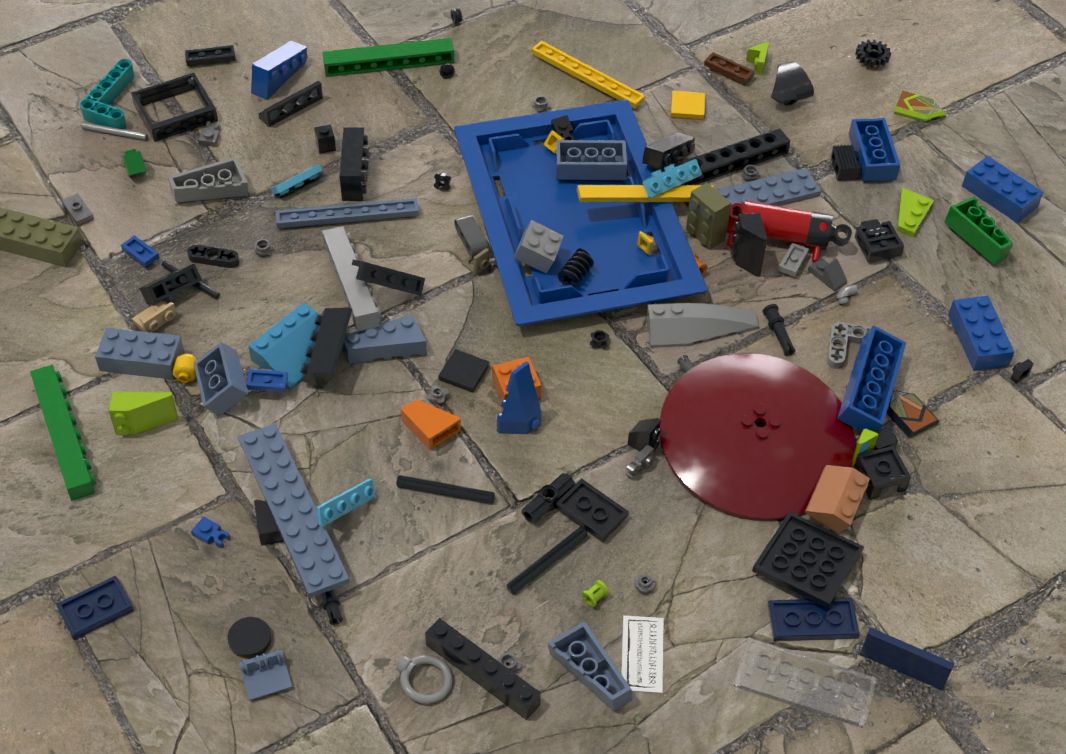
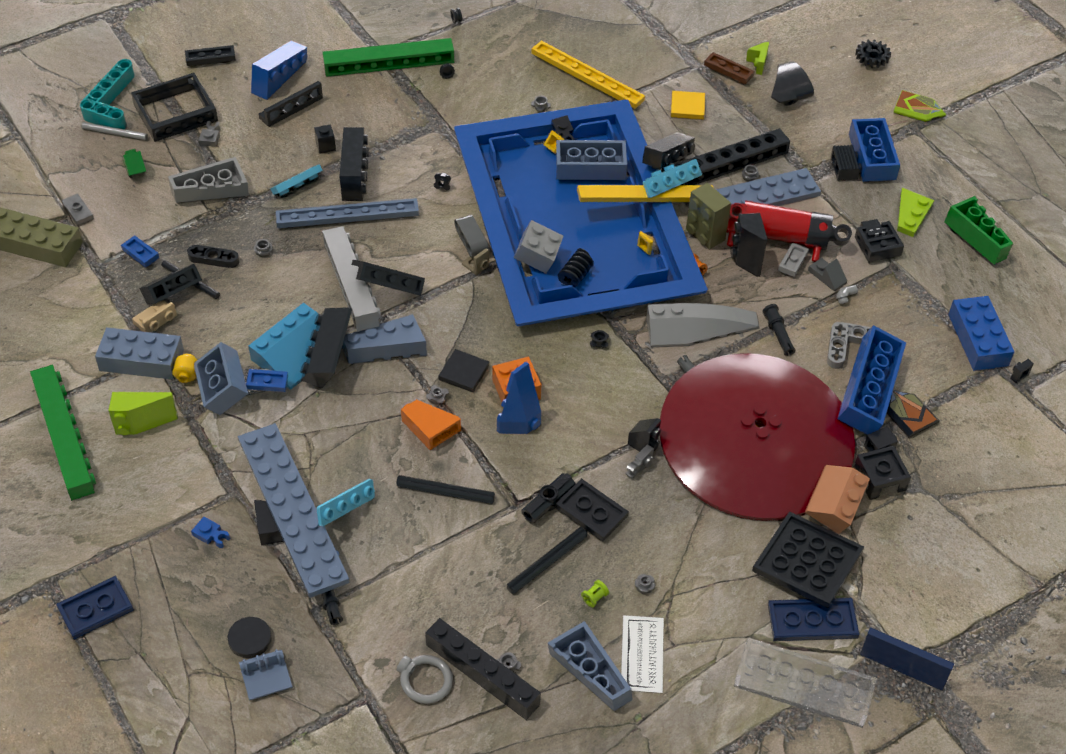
lime slope [852,429,878,467] -> none
blue brick [962,156,1044,223] -> none

